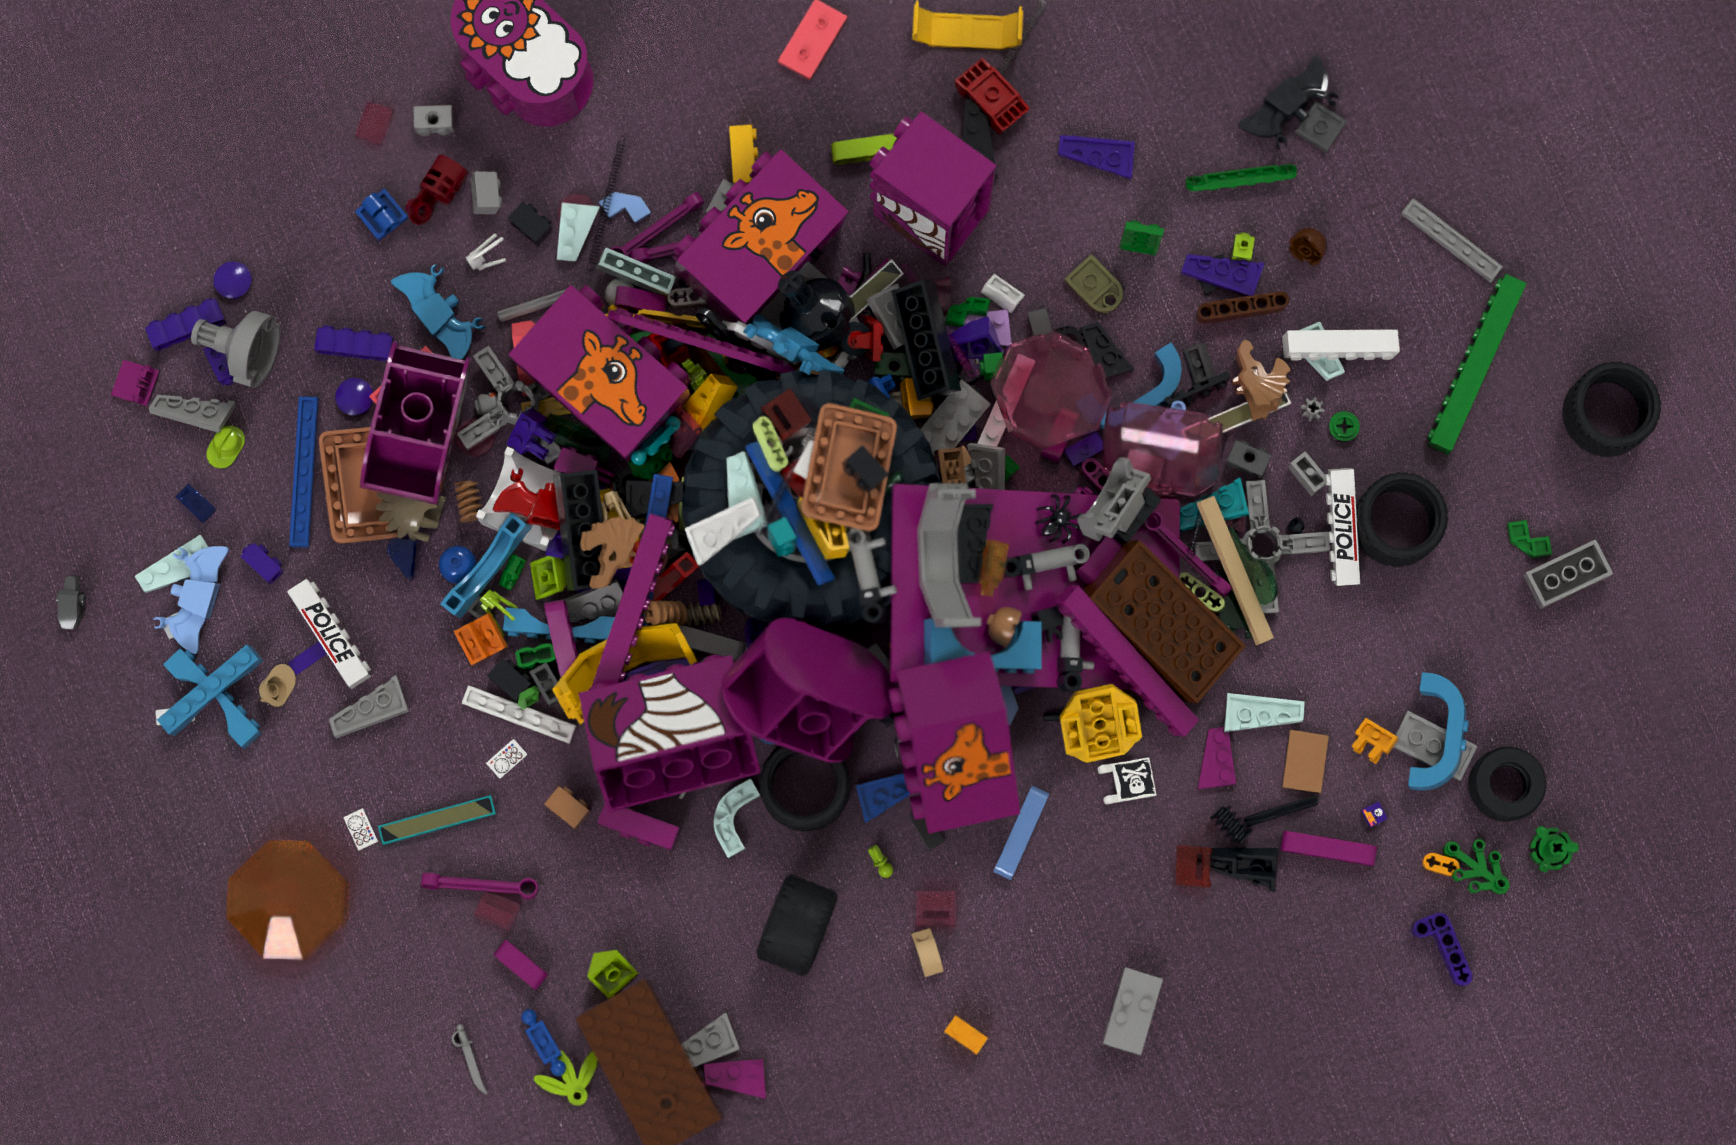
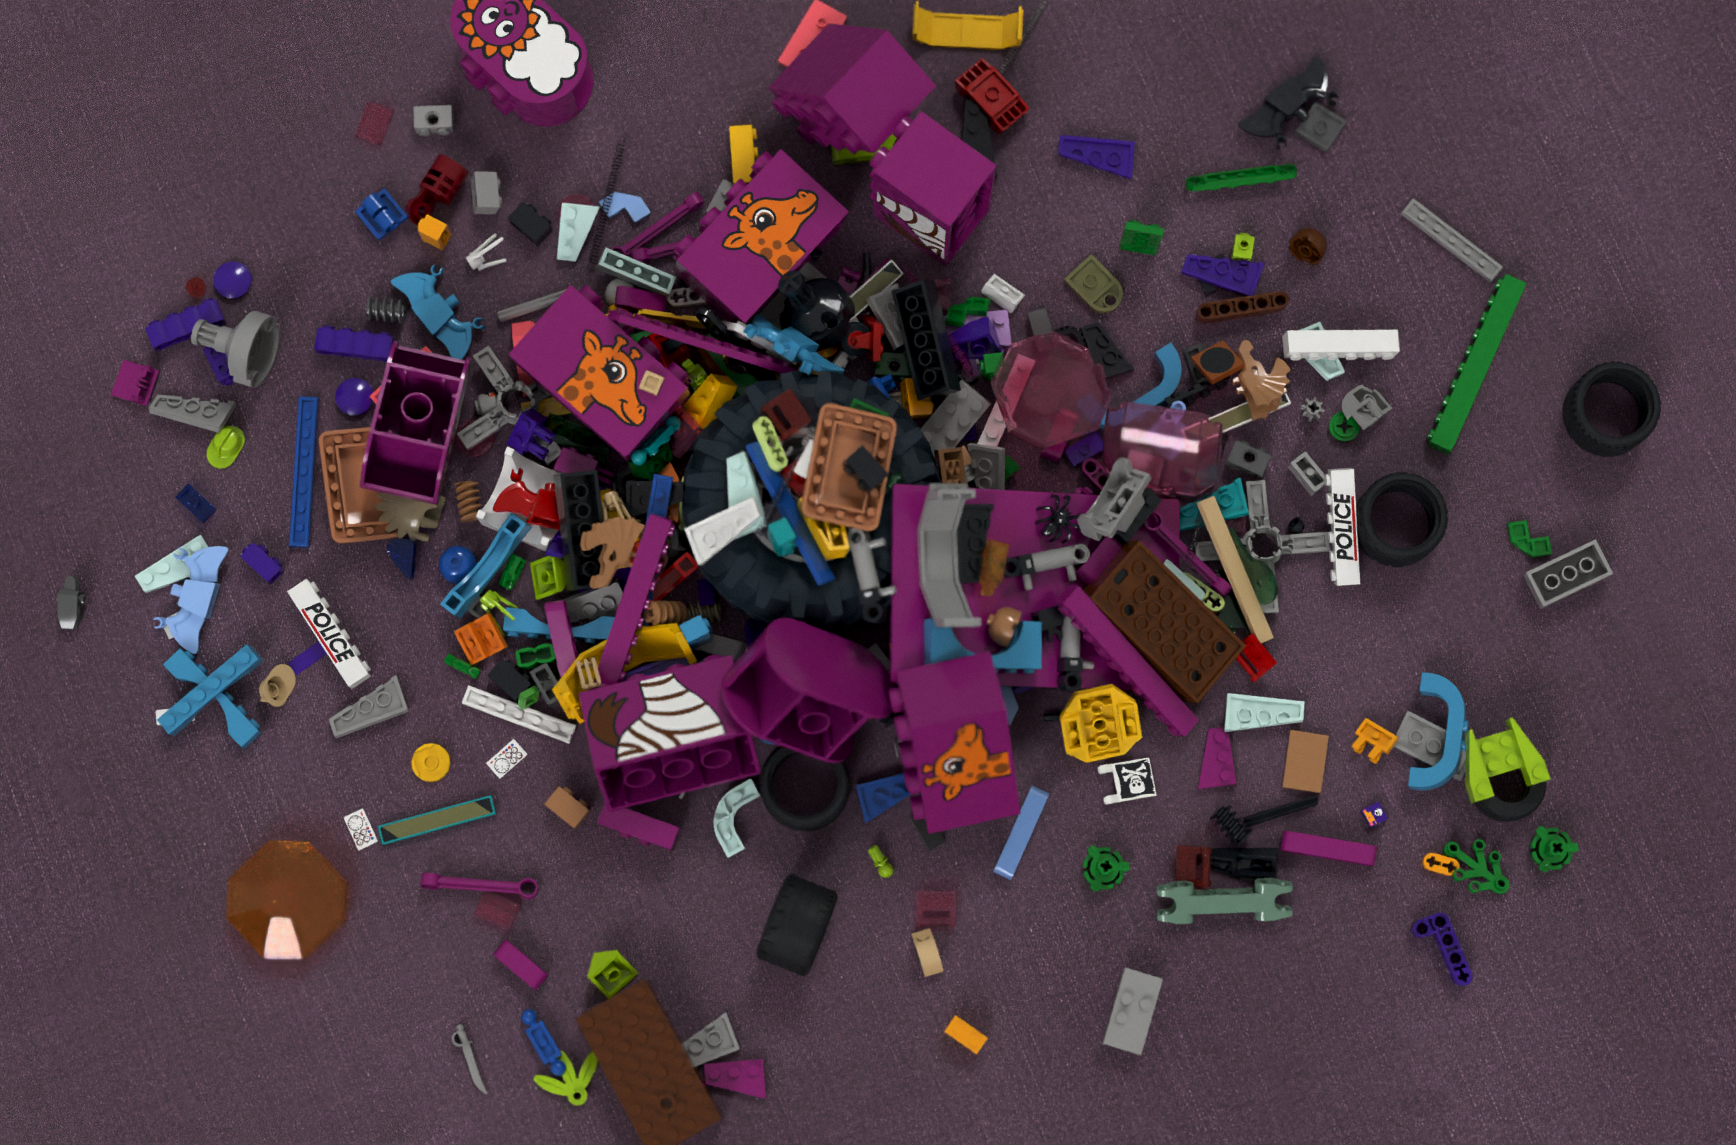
none -> clear red tile [186,277,206,297]
none -> dark grey piece [366,296,407,324]
none -> yellow tile [411,743,451,782]
none -> light orange brick [417,214,452,251]
none -> green axle [444,654,481,679]
none -> tan tile [576,657,602,690]
none -> tan tile [639,370,665,396]
none -> dark azure brick [679,615,713,651]
none -> magenta brick [768,23,936,154]
none -> green piece [1082,845,1130,892]
none -> sand green piece [1156,878,1293,924]
none -> light aqua piece [1163,559,1205,601]
none -> tile [1191,340,1244,385]
none -> red plate [1236,633,1277,683]
none -> light grey brick [1342,384,1392,430]
none -> lime wedge [1465,717,1550,804]

